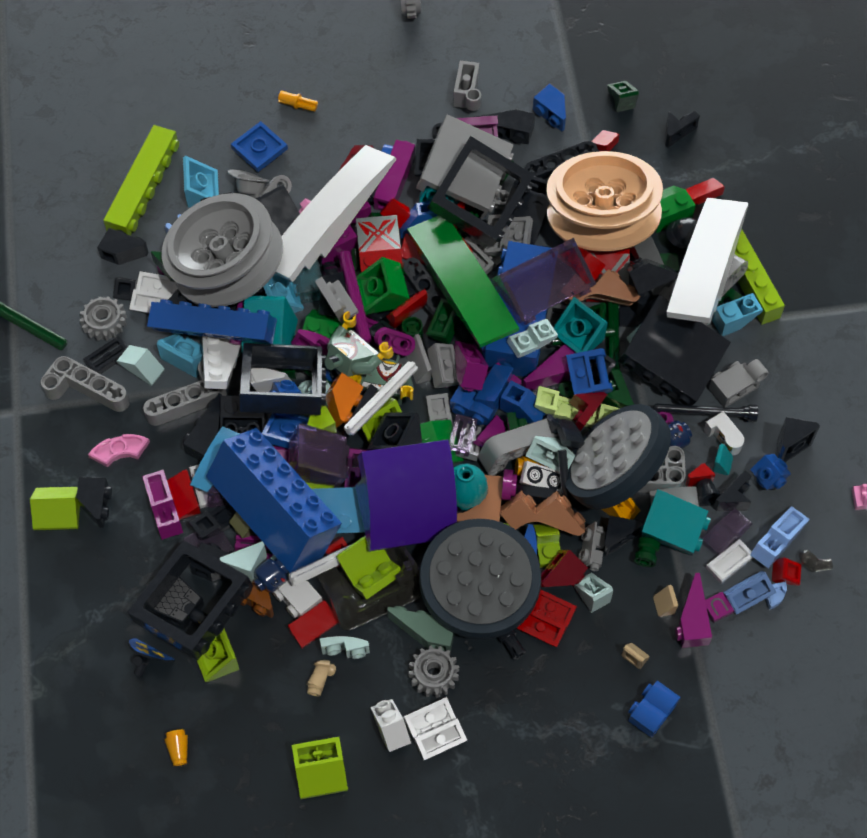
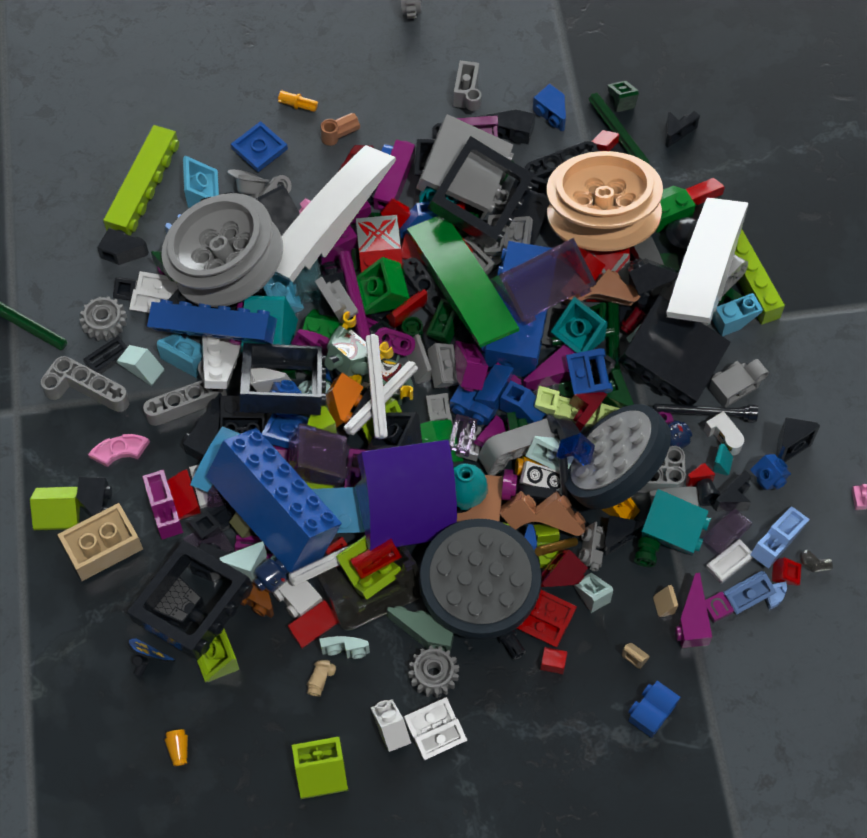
light aqua slope [507,319,558,358] -> none
none -> tan slope [57,503,143,581]
none -> nougat piece [321,113,360,146]
none -> red tile [351,539,401,579]
none -> white axle [366,334,388,439]
none -> pearl gold bar [535,537,578,556]
none -> red slope [540,647,567,674]
none -> clear blue panel [556,433,595,466]
none -> dark green axle [589,92,650,164]
none -> dark red pin [621,307,646,335]

